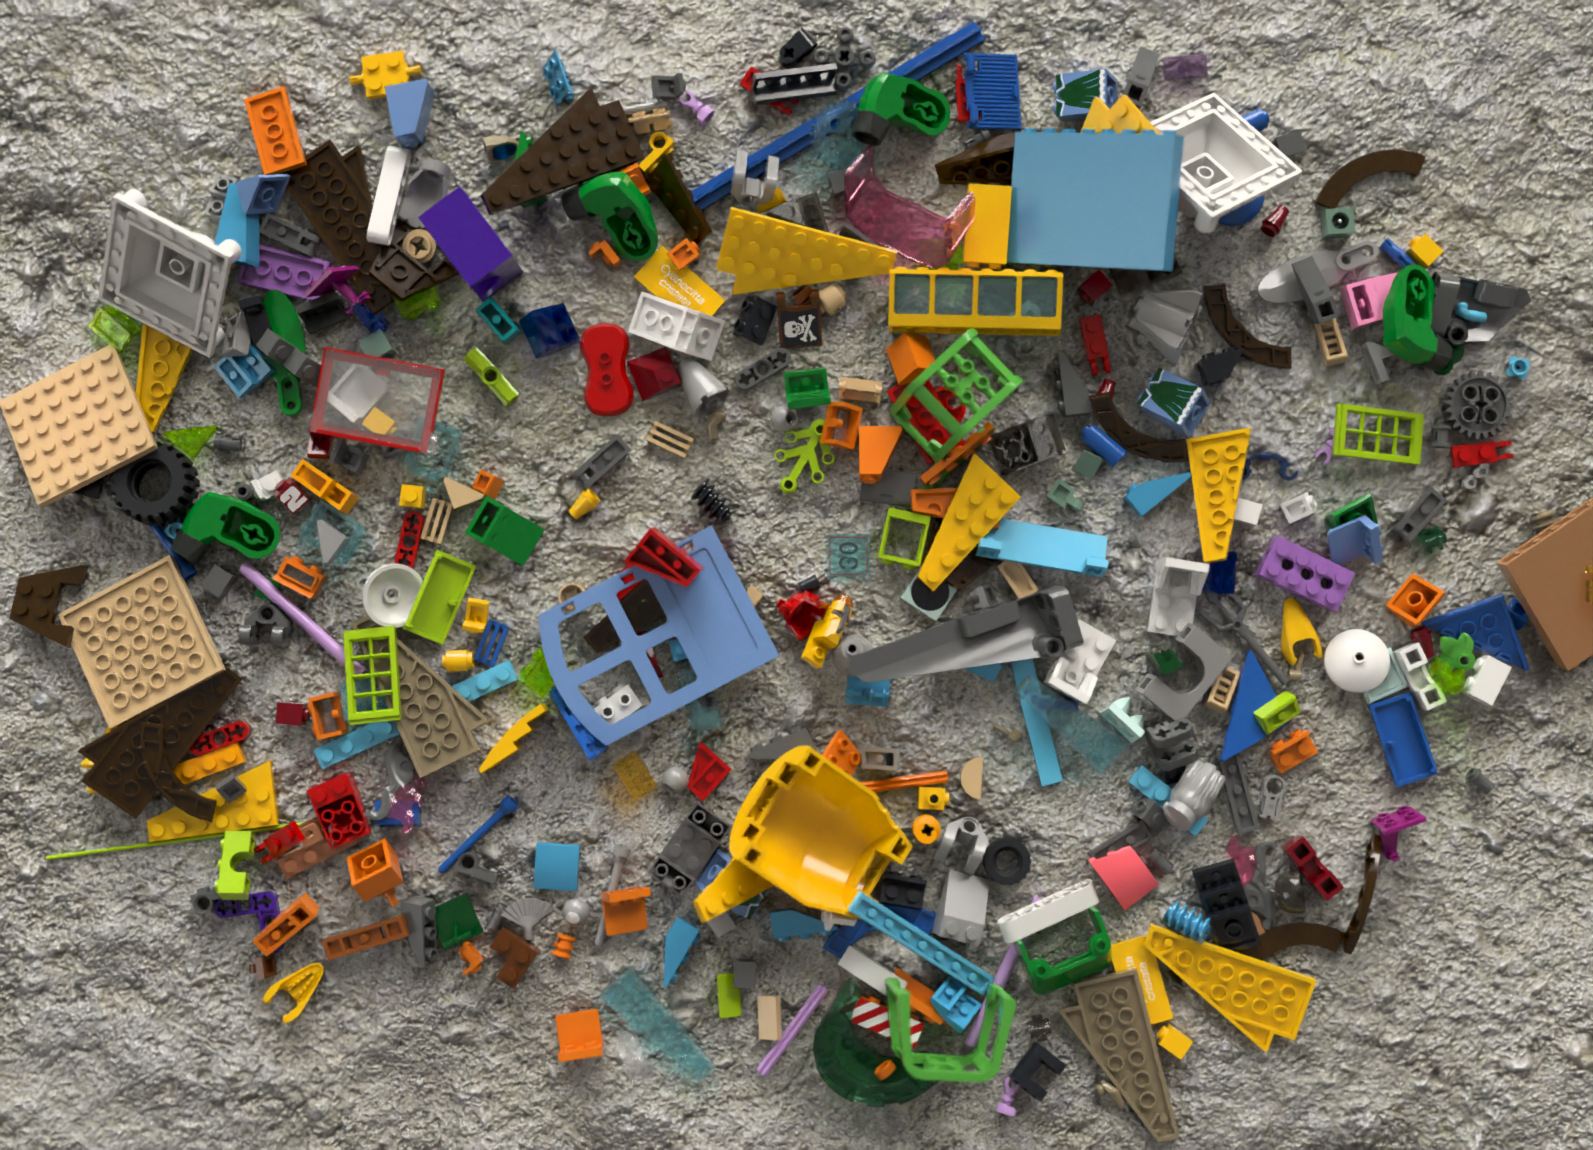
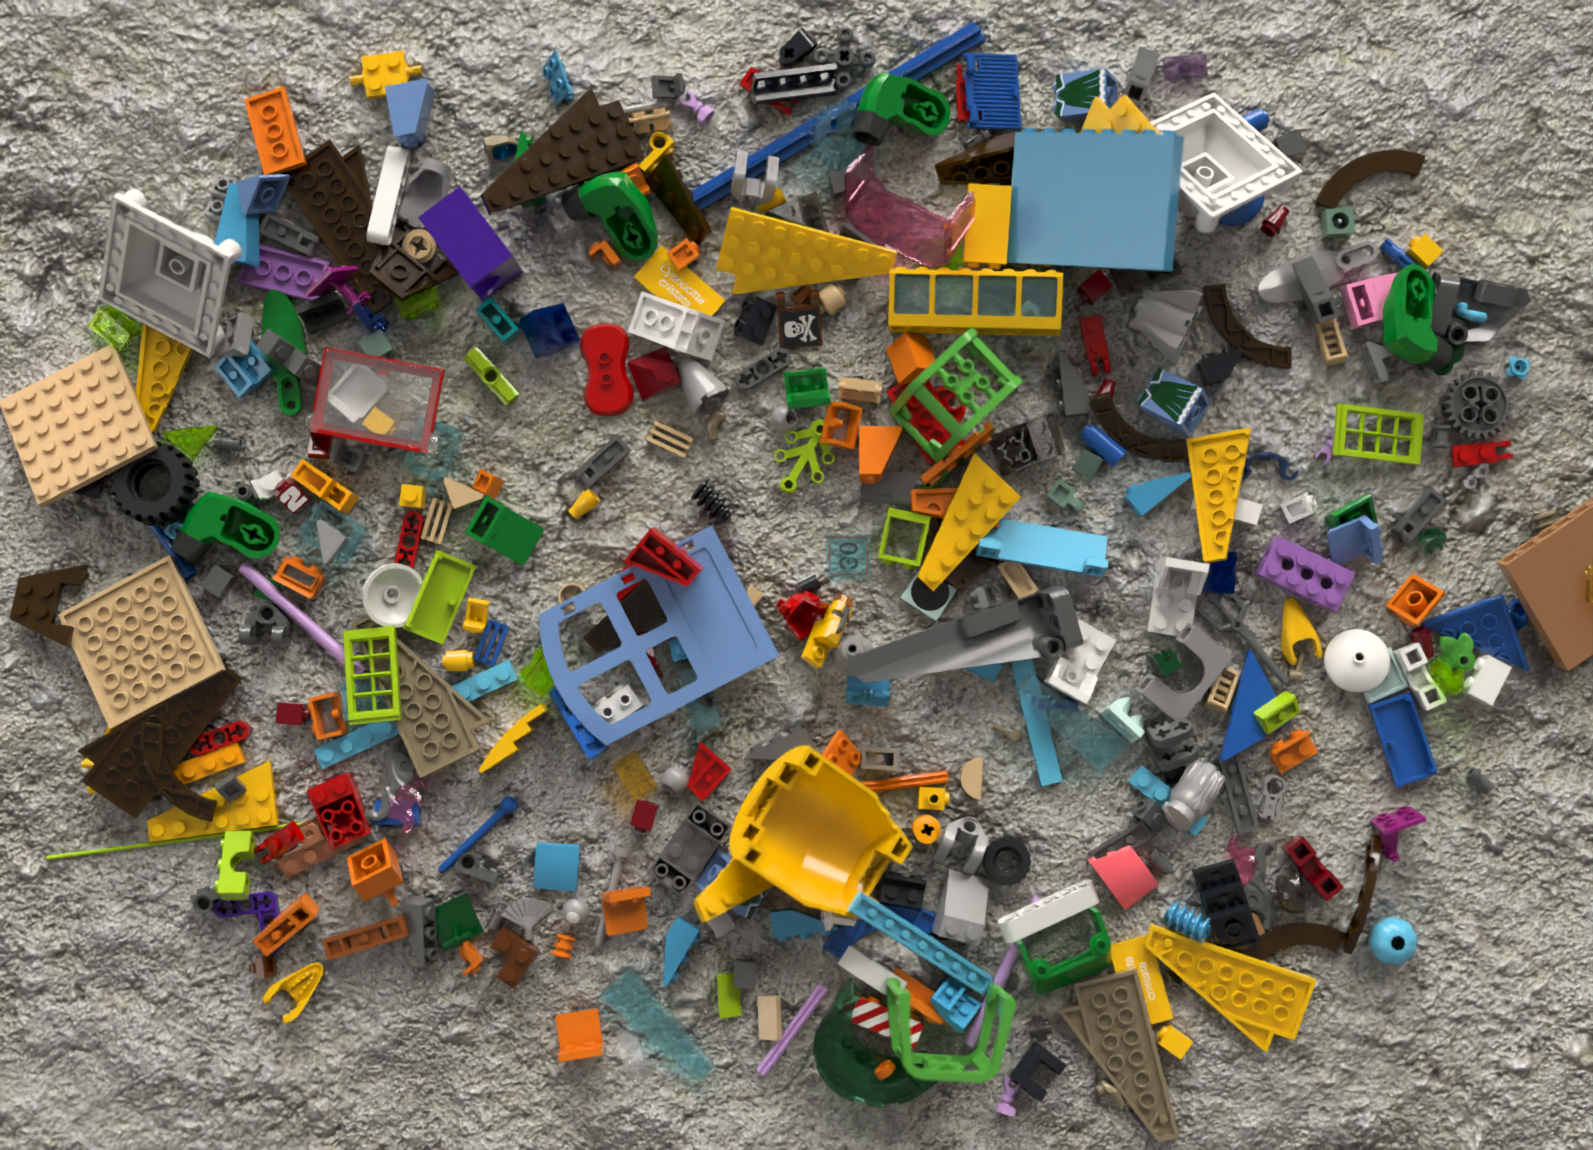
black bracket [238,295,273,345] -> none
none -> dark red brick [630,799,659,833]
none -> medium azure piece [1368,917,1418,965]

